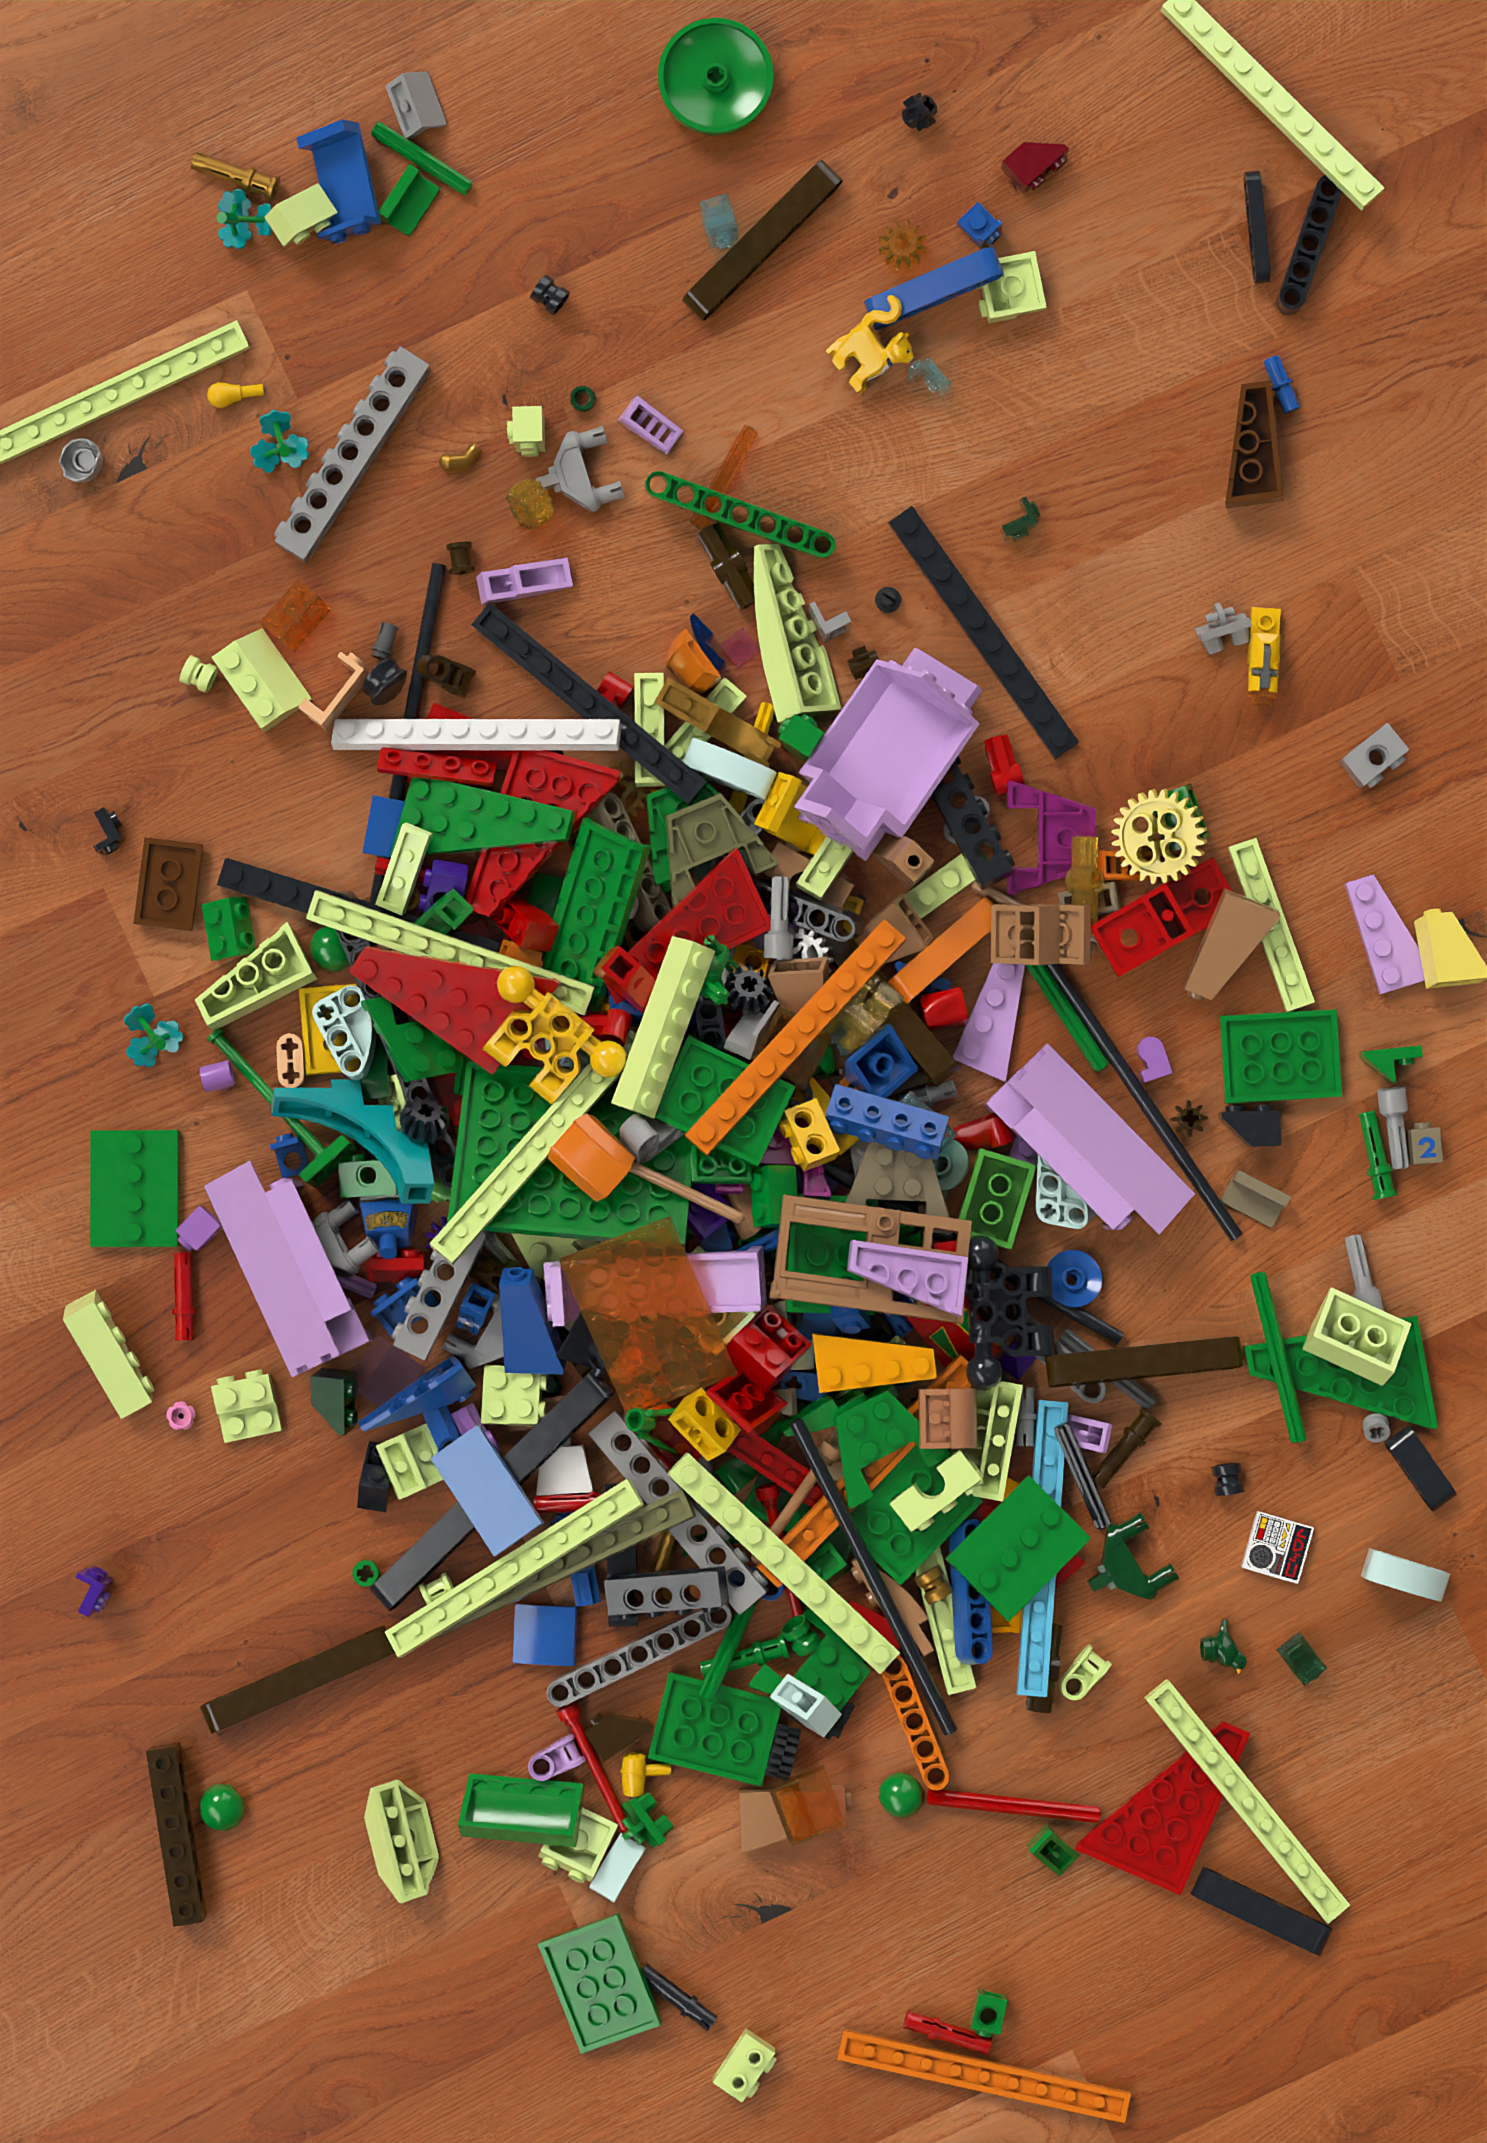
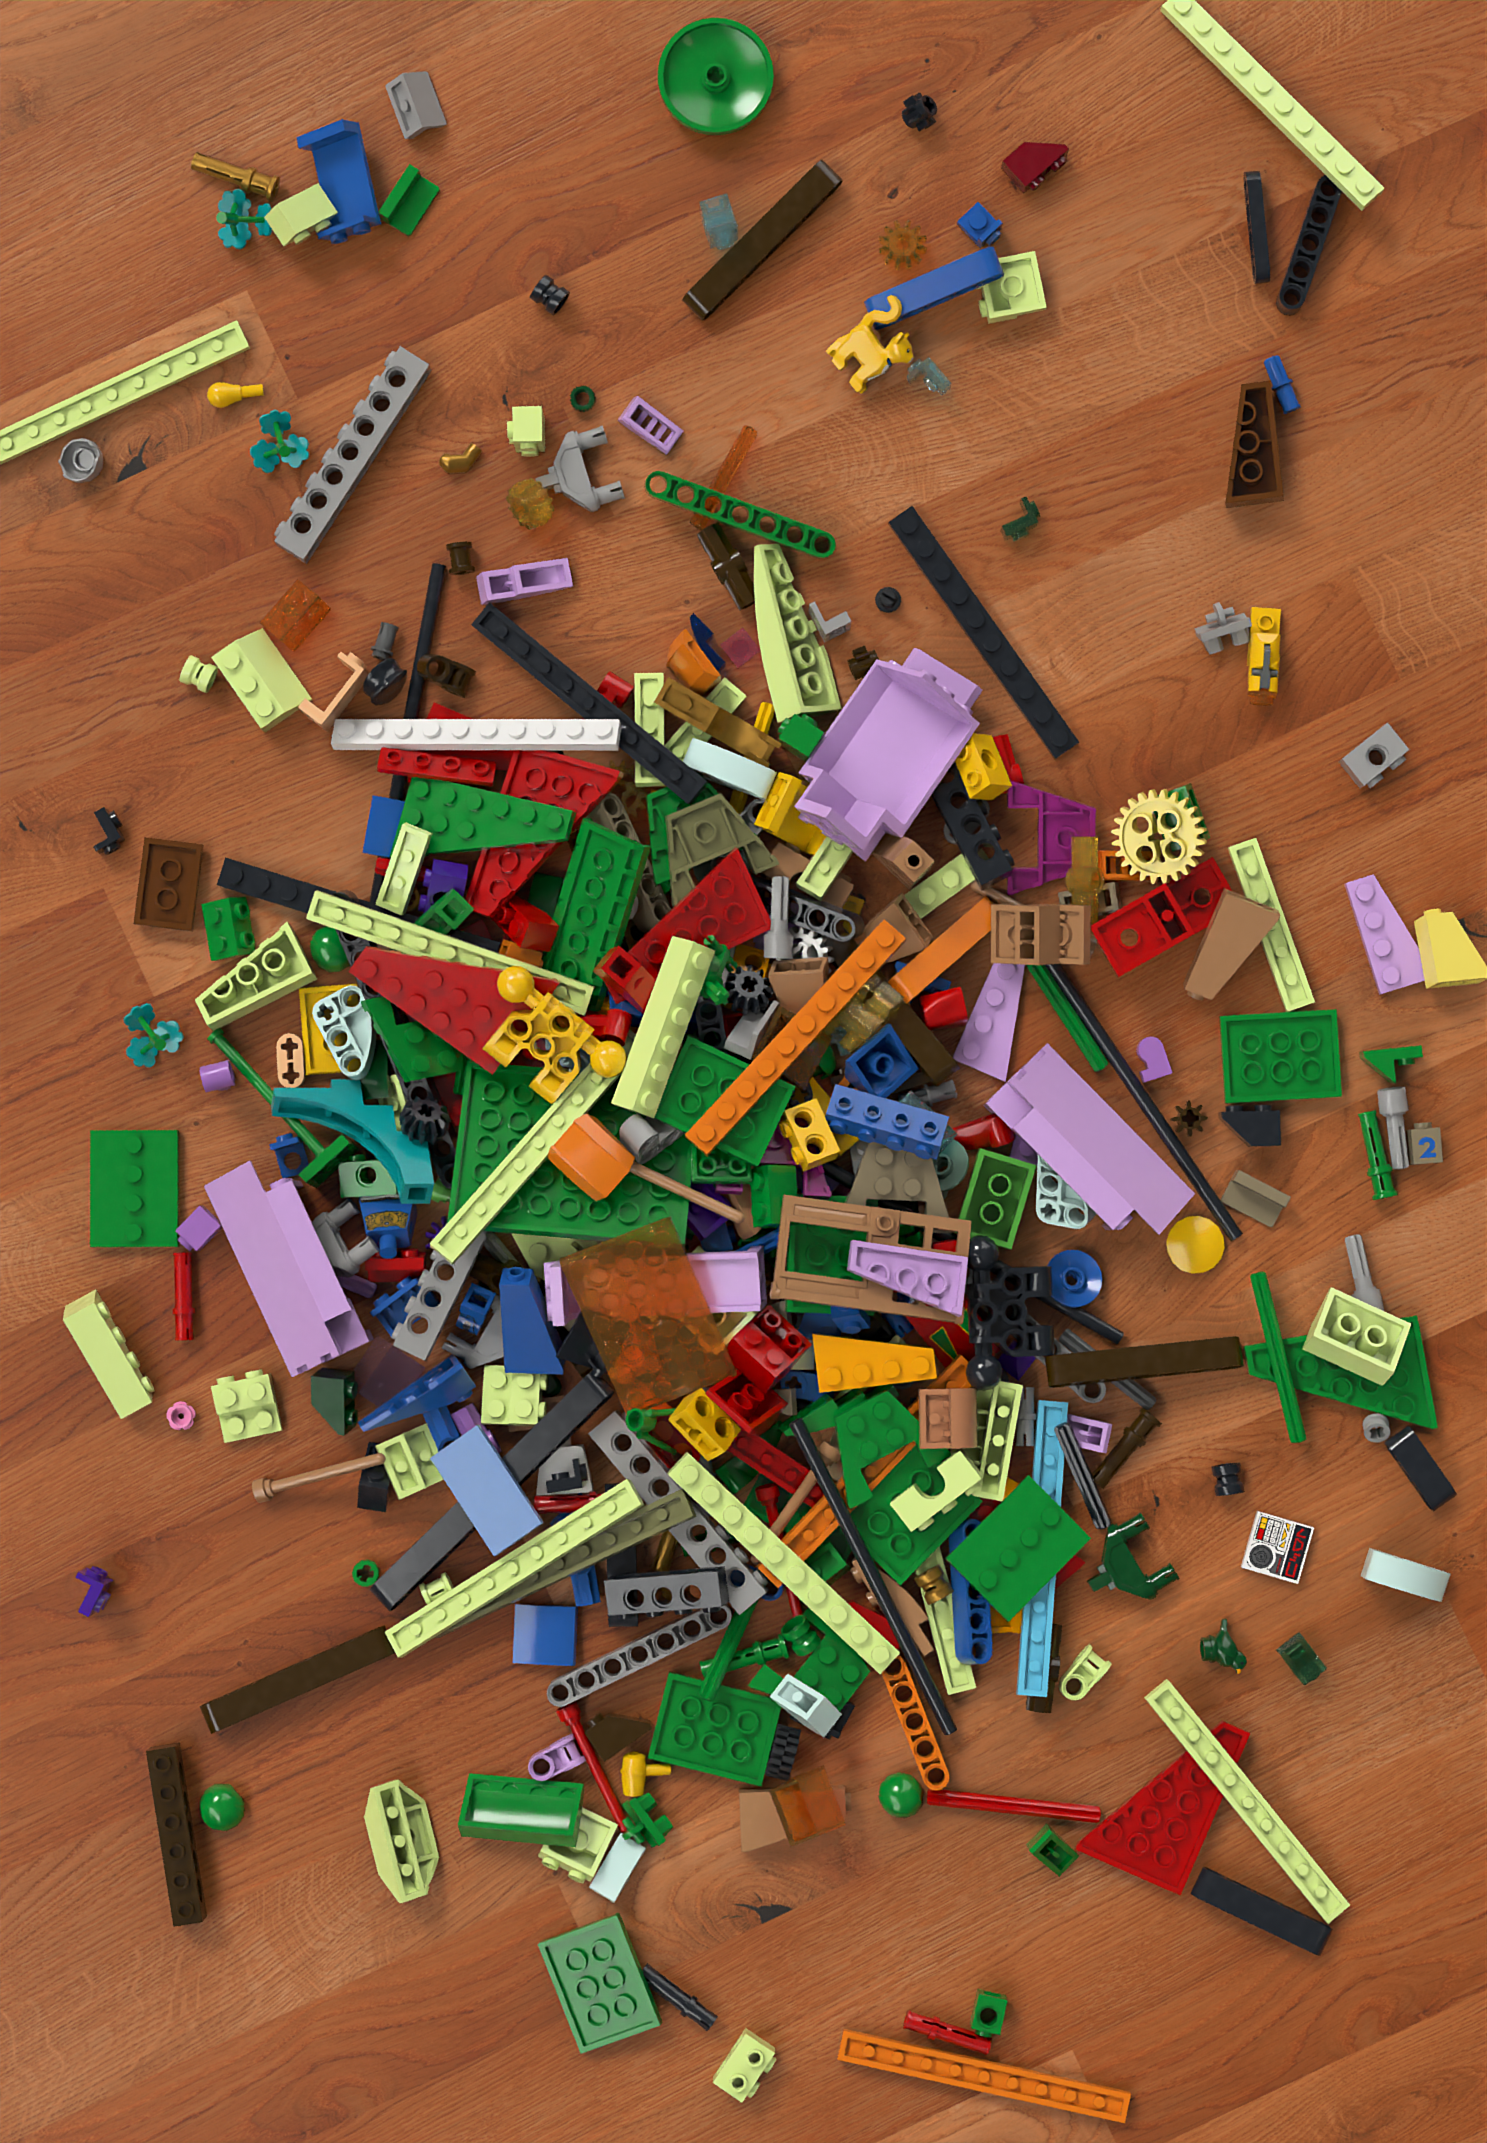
green axle [371,122,473,195] -> none
none -> medium nougat piece [252,1453,386,1503]
none -> black bracket [546,1458,588,1493]
none -> yellow brick [955,733,1012,800]
none -> yellow dish [1166,1216,1225,1274]

